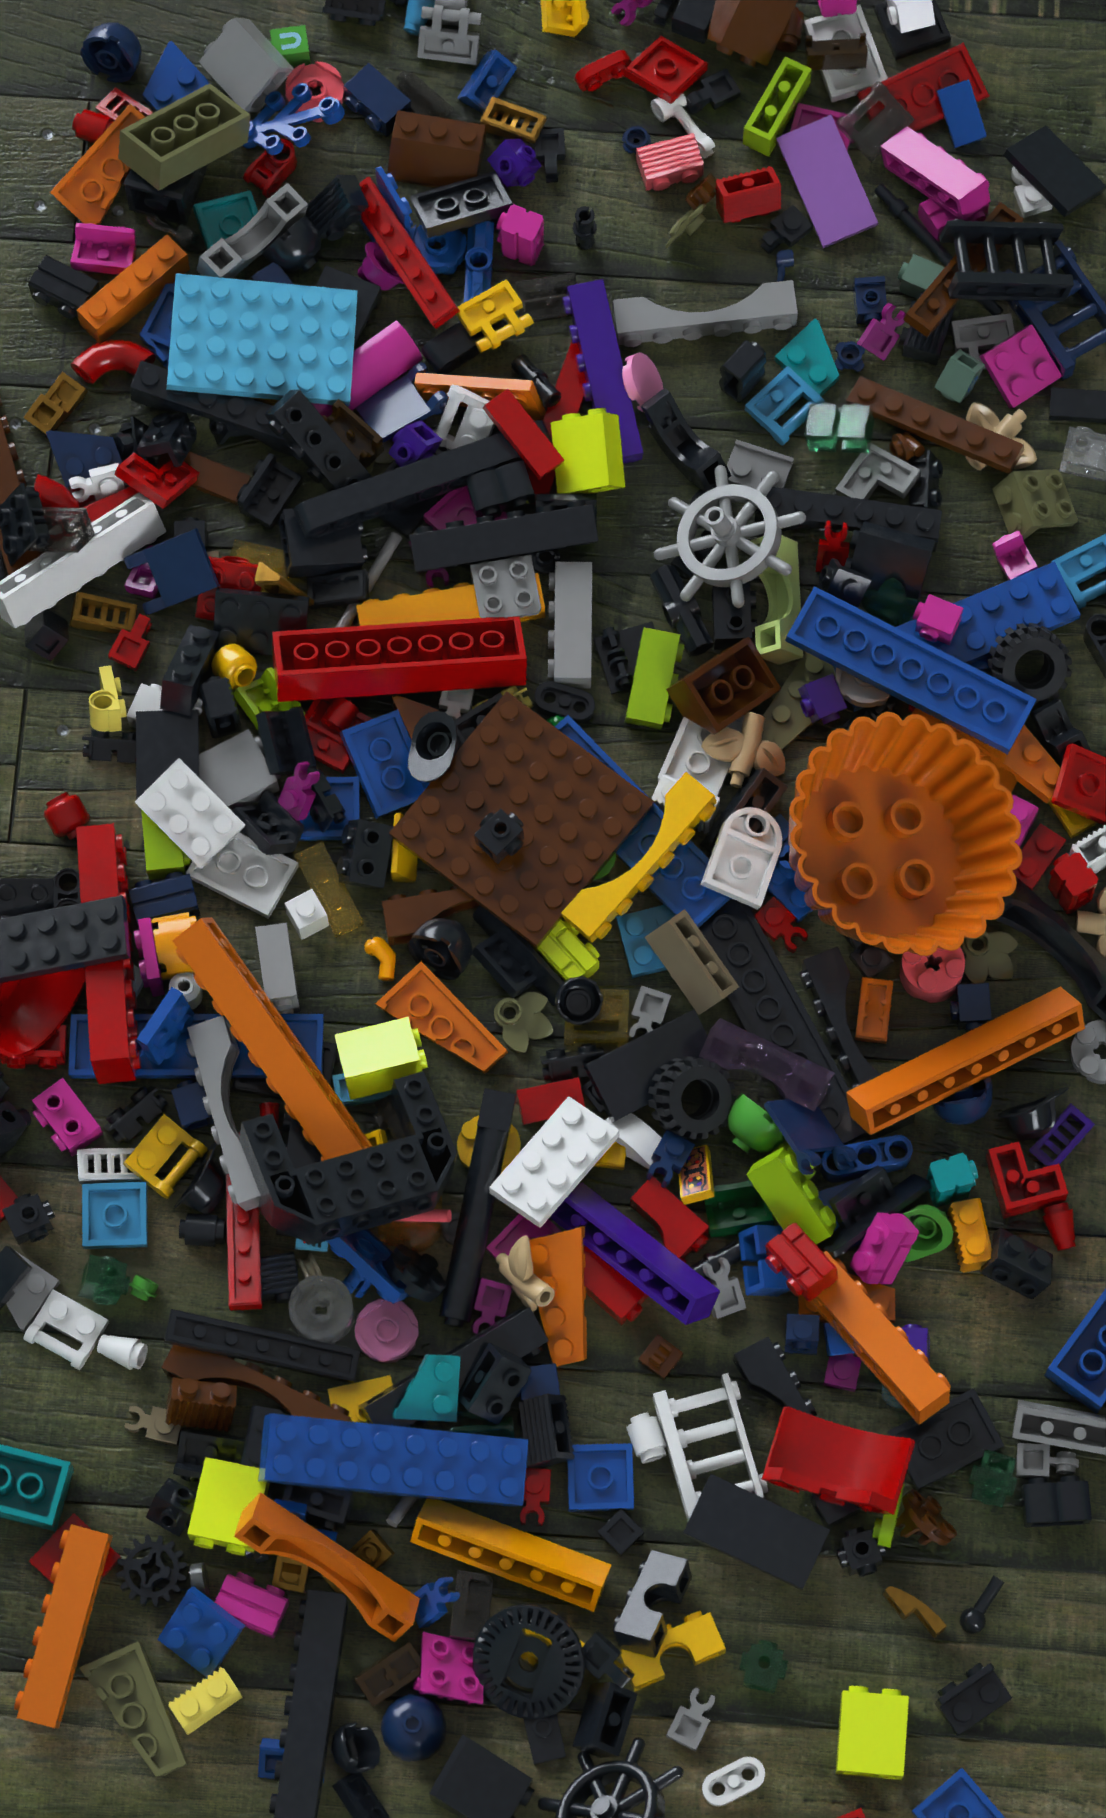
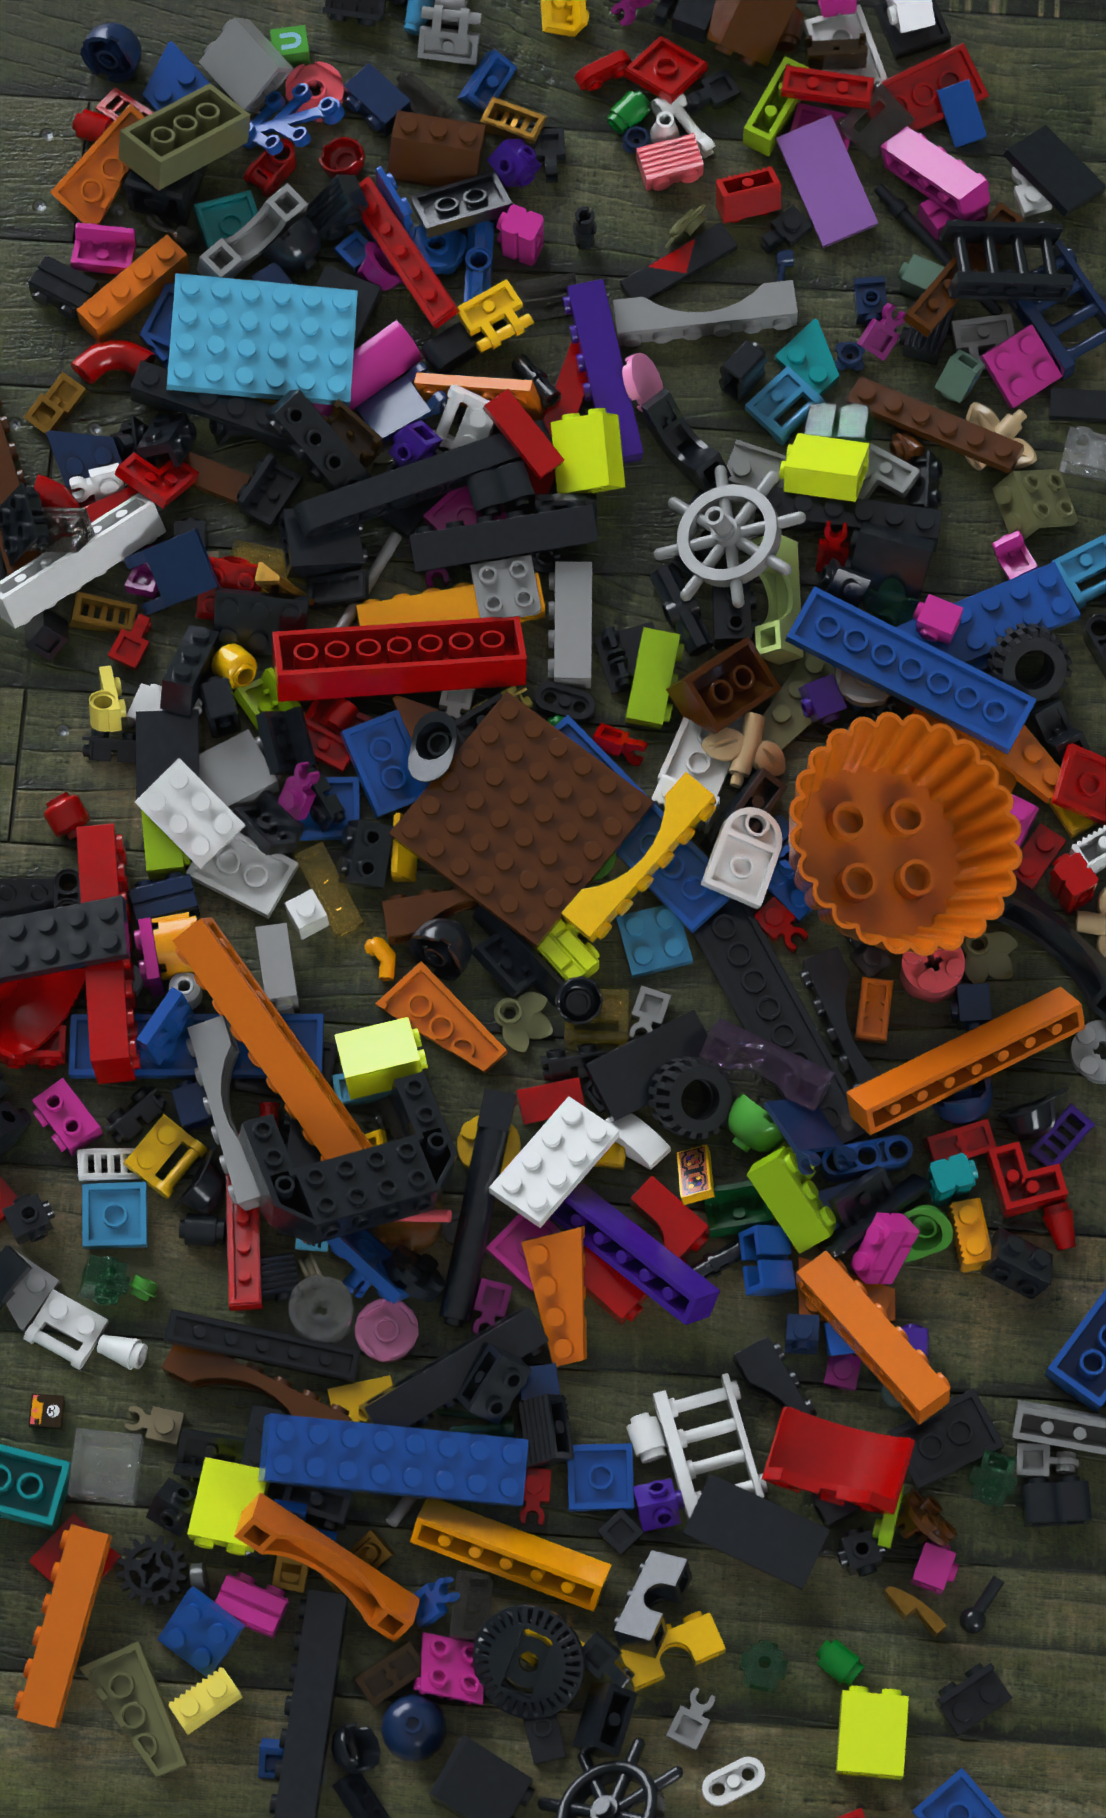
reddish brown brick [165,1377,237,1433] -> none
teal wing [393,1354,461,1422] -> none
black brick [474,808,524,864] -> none
tan plant [496,1235,555,1312] -> none
reddish brown tile [638,1334,683,1381] -> none
dark tan brick [644,909,739,1015] -> none
dark blue plate [646,1130,695,1188] -> none
reddish brown plate [685,173,716,210] -> none
light grey plate [703,1257,746,1319] -> none
red brick [765,1223,838,1301] -> none
none -> dark brown tile [28,1393,65,1430]
none -> clear brick [68,1428,145,1506]
none -> red hair [318,137,365,179]
none -> blue plate [334,230,369,273]
none -> red plate [592,723,648,766]
none -> green brick [606,91,650,135]
none -> black tile [620,222,737,301]
none -> dark purple brick [633,1478,685,1532]
none -> white cone [650,111,679,144]
none -> neon yellow brick [779,433,870,502]
none -> red tile [781,65,874,110]
none -> green brick [815,1639,865,1686]
none -> dark pink brick [910,1541,959,1595]
none -> red hinge [922,1119,997,1163]

